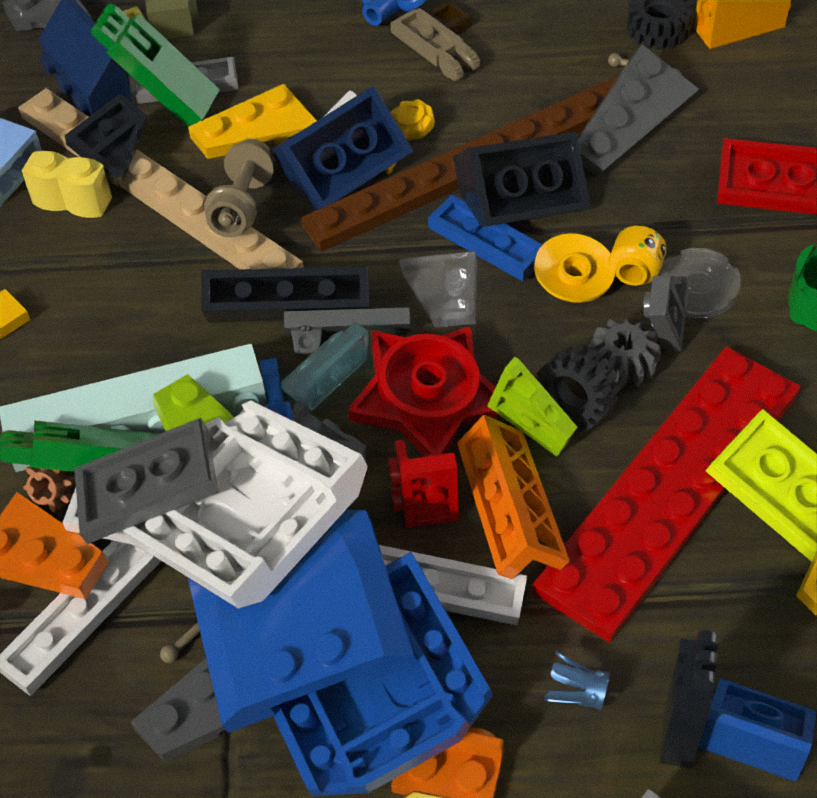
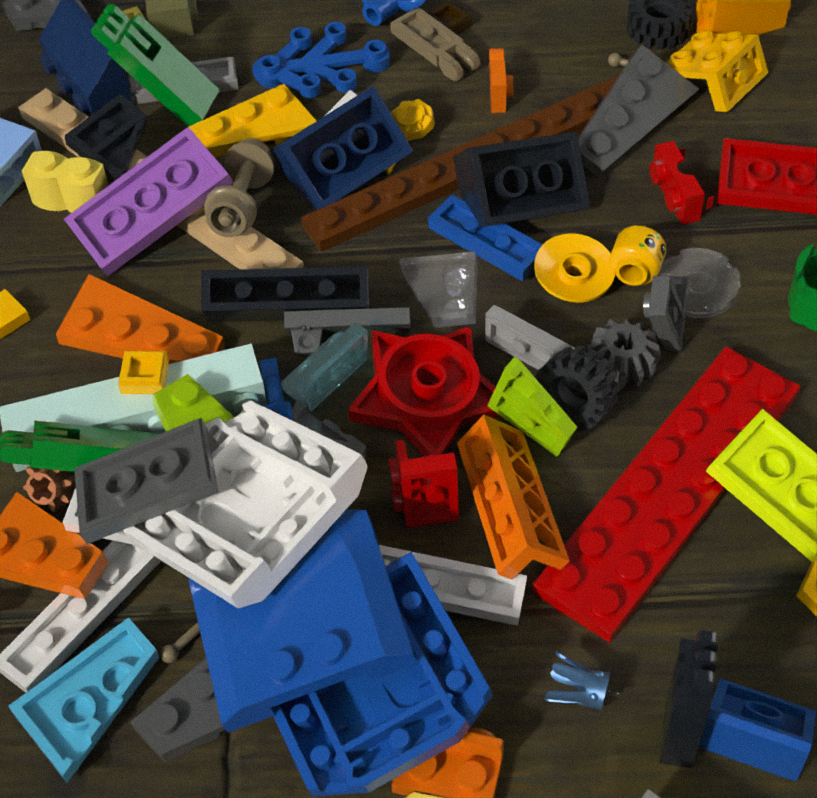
none -> medium azure wing [9,618,159,783]
none -> orange wing [56,274,225,364]
none -> medium lavender plate [64,127,234,276]
none -> yellow tile [118,351,169,394]
none -> blue plant [252,22,391,98]
none -> light grey tile [485,305,600,396]
none -> orange plate [489,48,513,113]
none -> red piece [649,141,714,225]
none -> yellow bracket [666,30,768,112]

